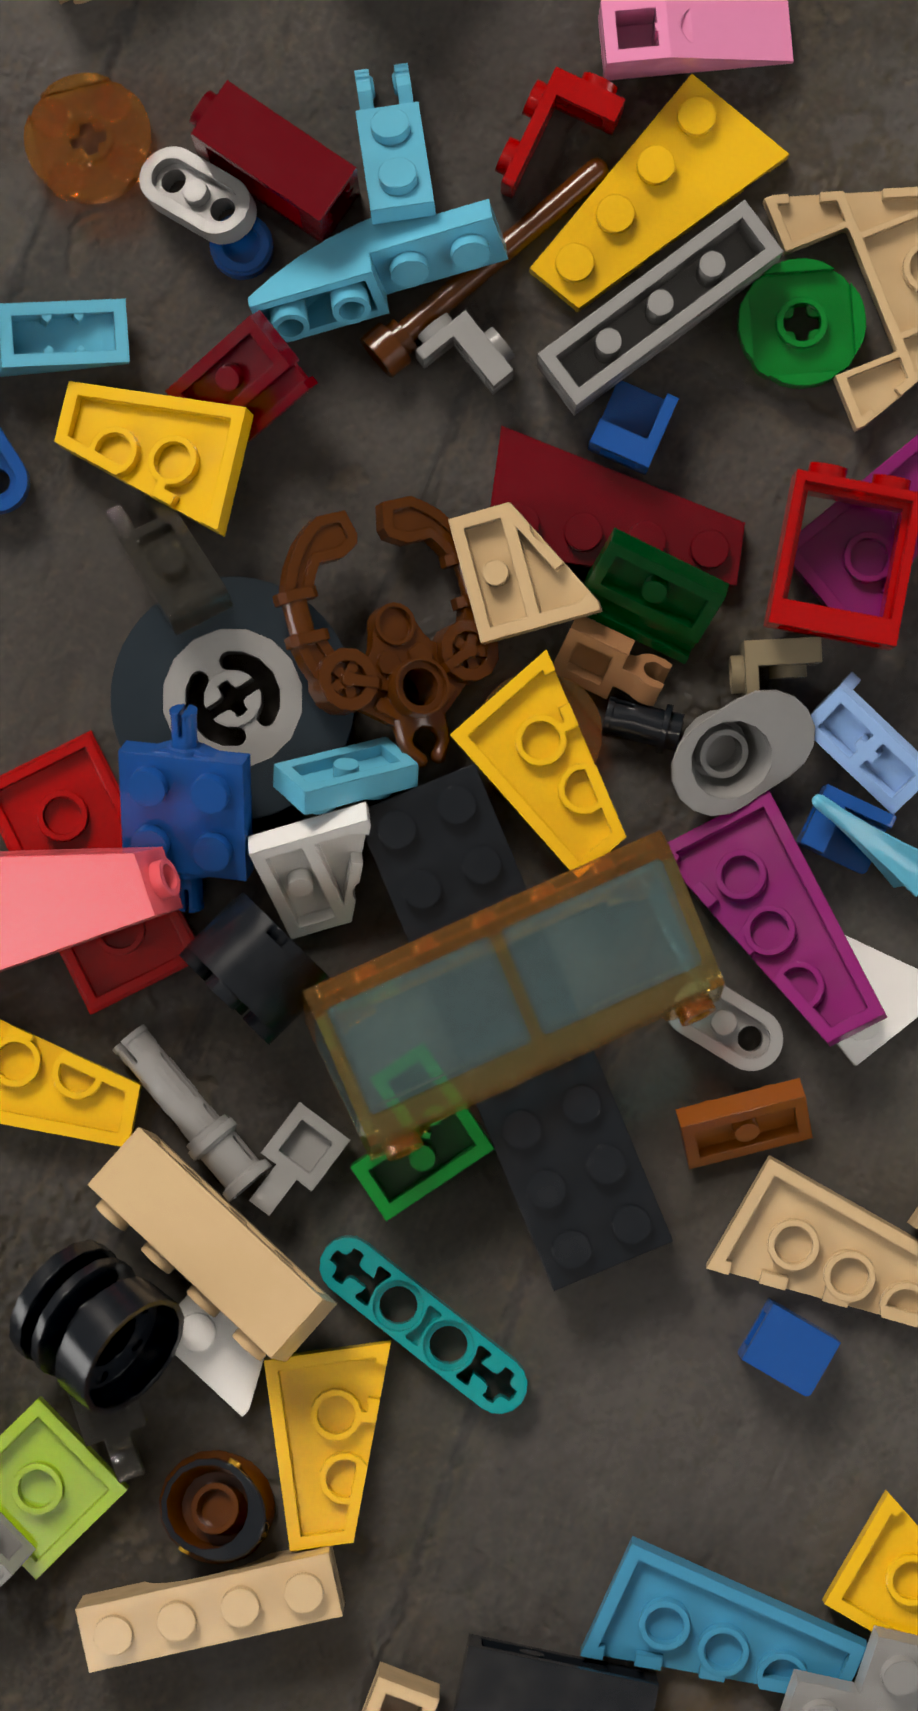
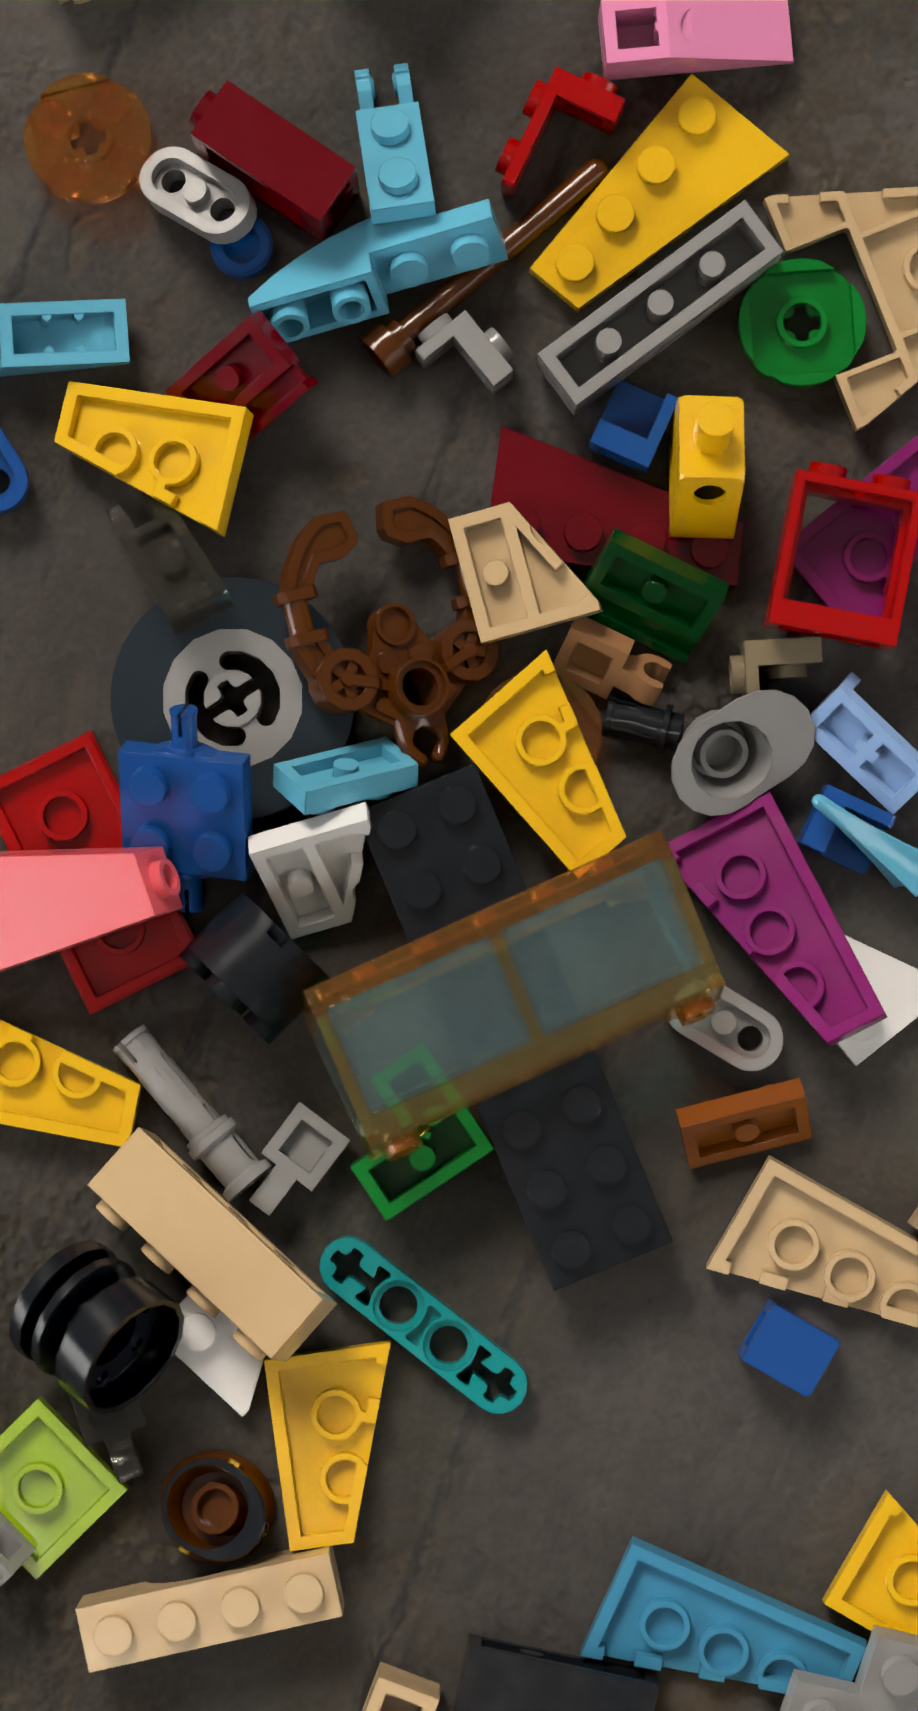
none -> yellow torso [668,395,745,539]

